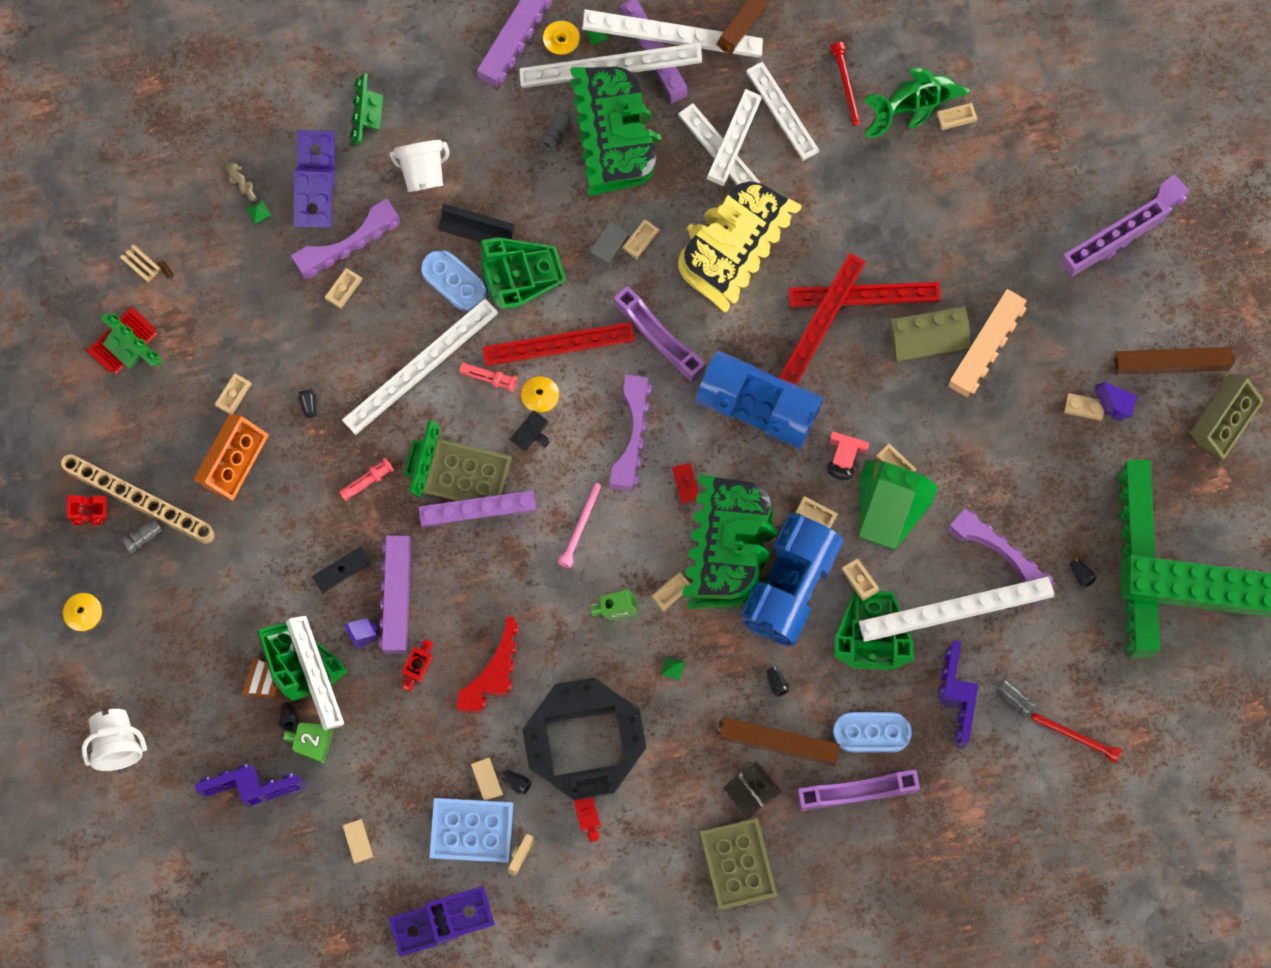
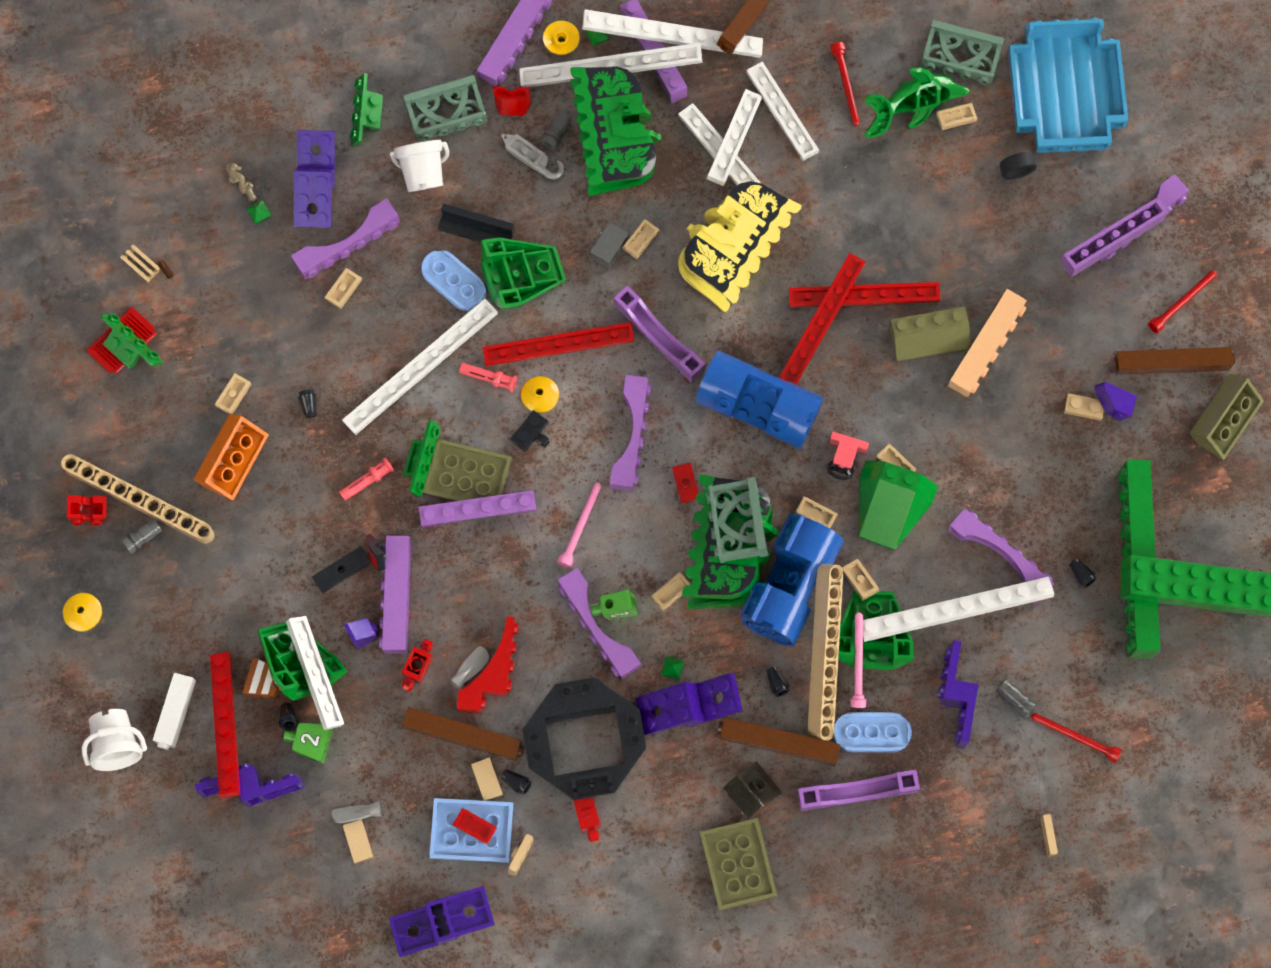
none -> white brick [153,673,196,750]
none -> red plate [210,651,241,798]
none -> light grey piece [332,802,381,823]
none -> black slope [366,534,386,572]
none -> reddish brown brick [402,707,524,762]
none -> sand green fence [403,75,487,142]
none -> light grey piece [449,646,489,690]
none -> red plate [453,808,497,845]
none -> red cylinder [493,87,531,116]
none -> light grey plate [501,133,564,179]
none -> medium lavender arch [557,568,641,680]
none -> dark purple bracket [636,673,743,736]
none -> sand green fence [706,477,768,563]
none -> tan beam [808,564,843,741]
none -> bright pink piece [850,613,866,708]
none -> sand green fence [920,20,1004,85]
none -> black tyre [999,152,1037,180]
none -> dark azure panel [1008,18,1128,153]
none -> tan tile [1040,814,1058,857]
none -> red piece [1147,270,1217,334]

